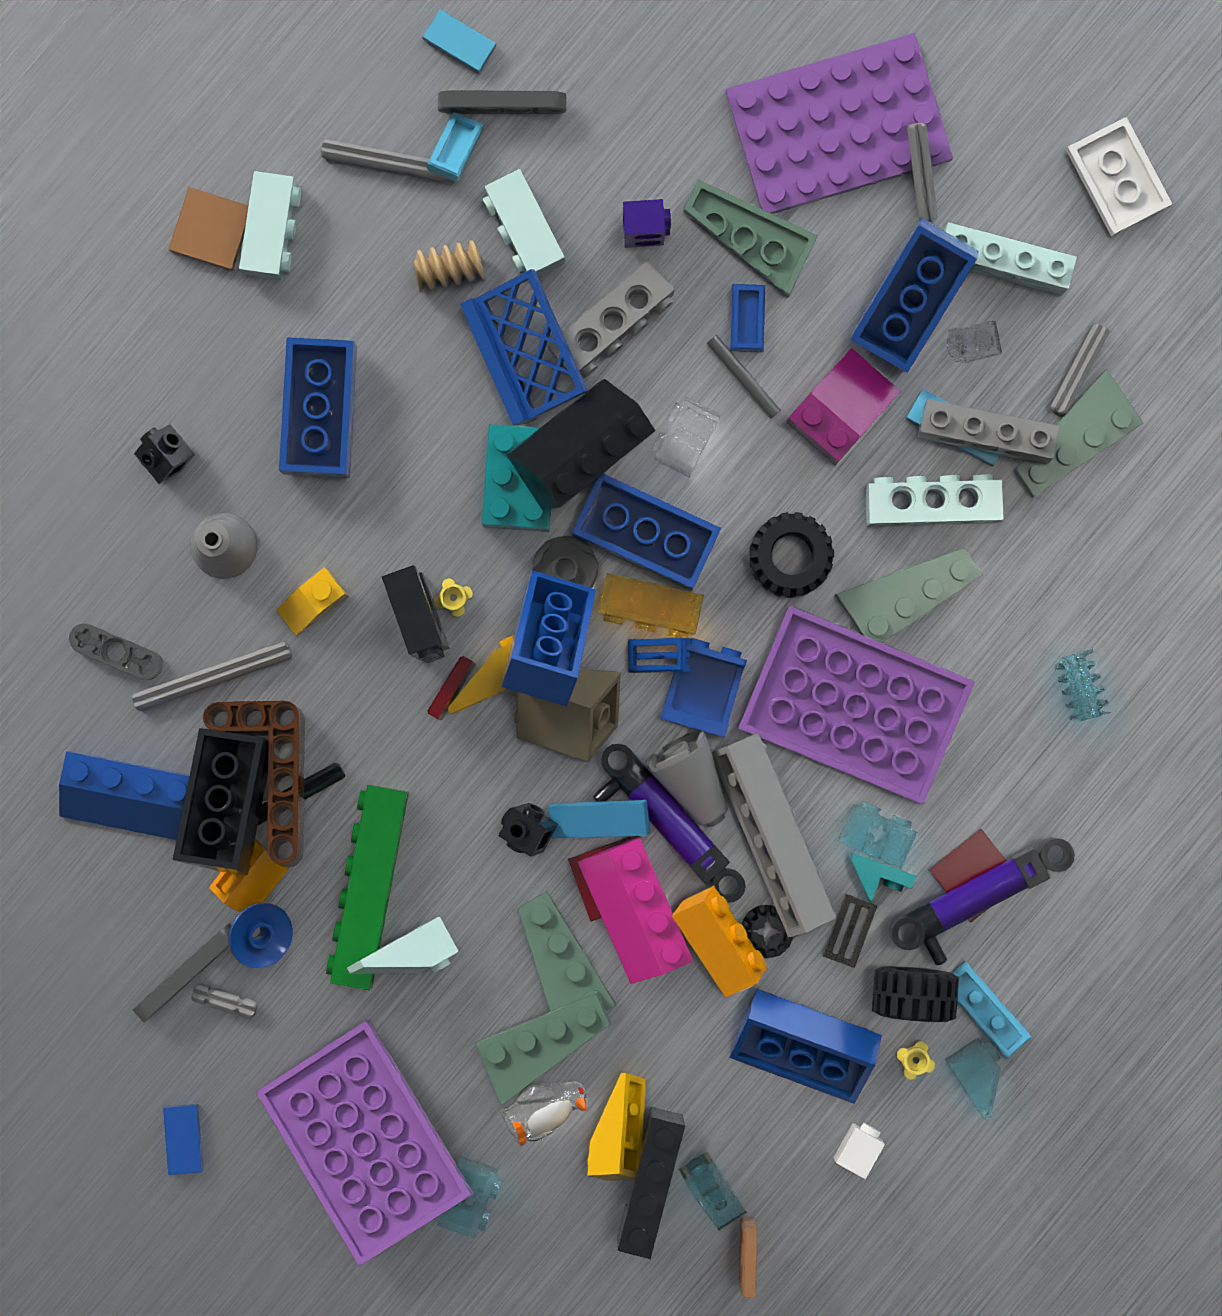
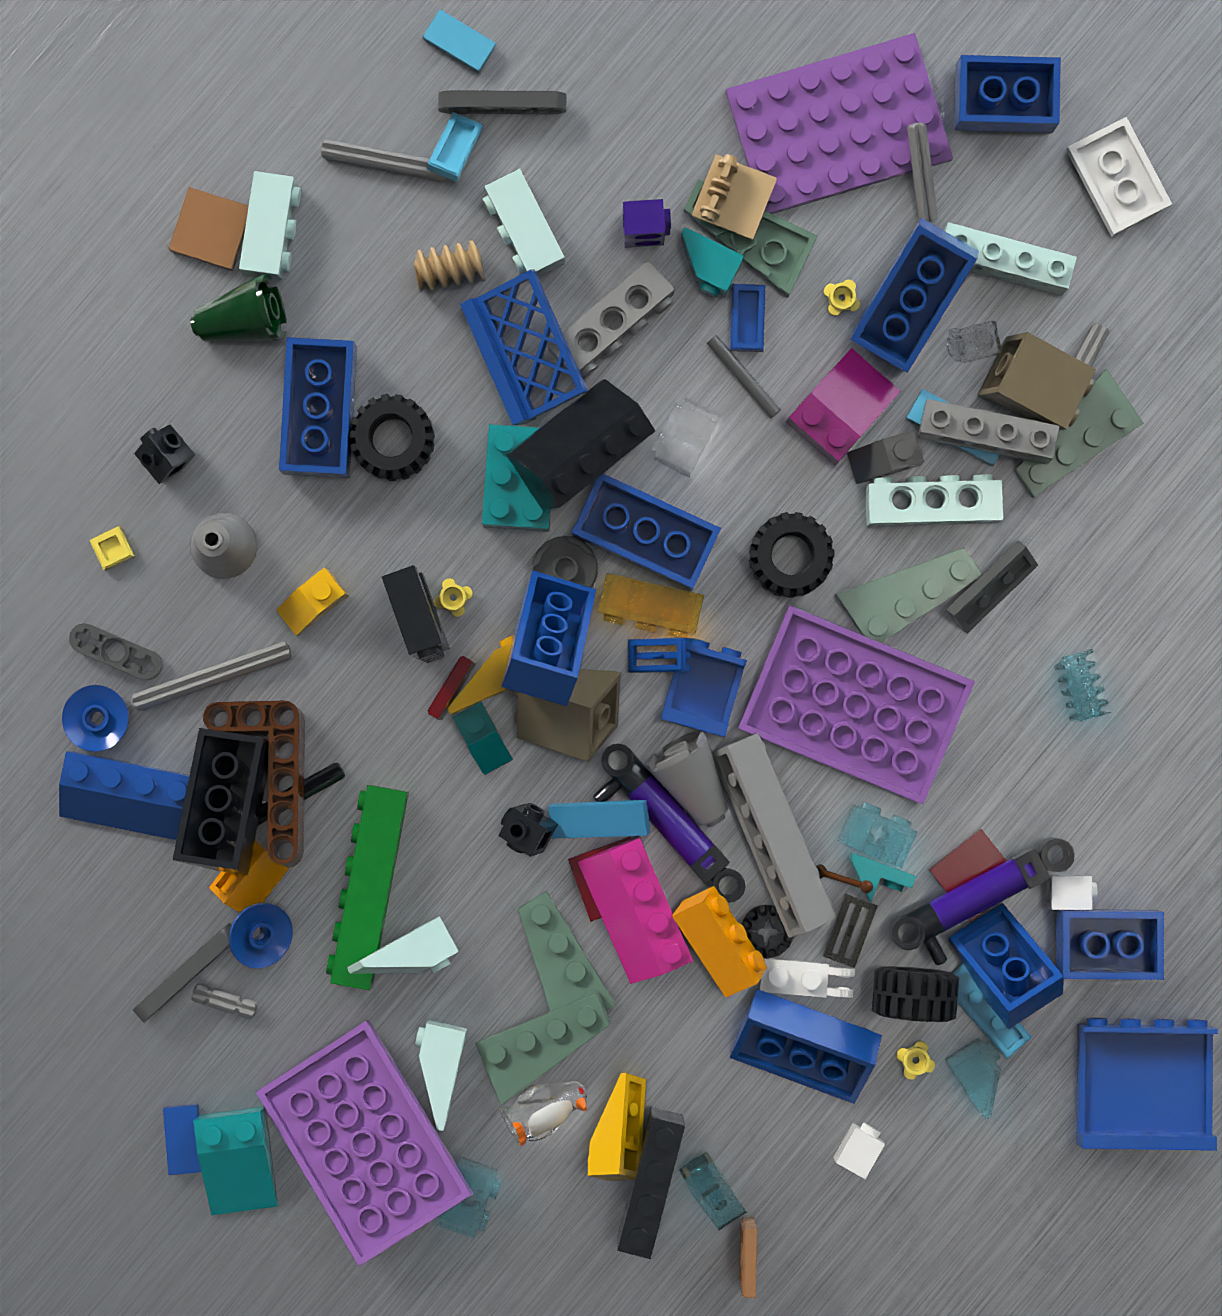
none -> blue dish [62,685,129,752]
none -> light yellow tile [89,526,135,571]
none -> dark green cone [190,274,287,341]
none -> teal slope [193,1106,278,1216]
none -> black tyre [349,394,435,481]
none -> light aqua slope [415,1020,467,1131]
none -> teal slope [452,701,513,775]
none -> teal slope [681,227,744,298]
none -> tan hinge [691,154,777,240]
none -> white hinge [759,958,855,998]
none -> reddish brown hinge [816,864,873,893]
none -> light yellow plate [824,279,860,316]
none -> dark grey slope [847,430,924,484]
none -> dark grey plate [946,541,1038,634]
none -> blue slope [948,903,1064,1029]
none -> blue brick [954,55,1061,133]
none -> dark tan slope [977,332,1096,430]
none -> white brick [1046,875,1098,910]
none -> blue brick [1056,909,1164,980]
none -> blue panel [1076,1018,1218,1151]

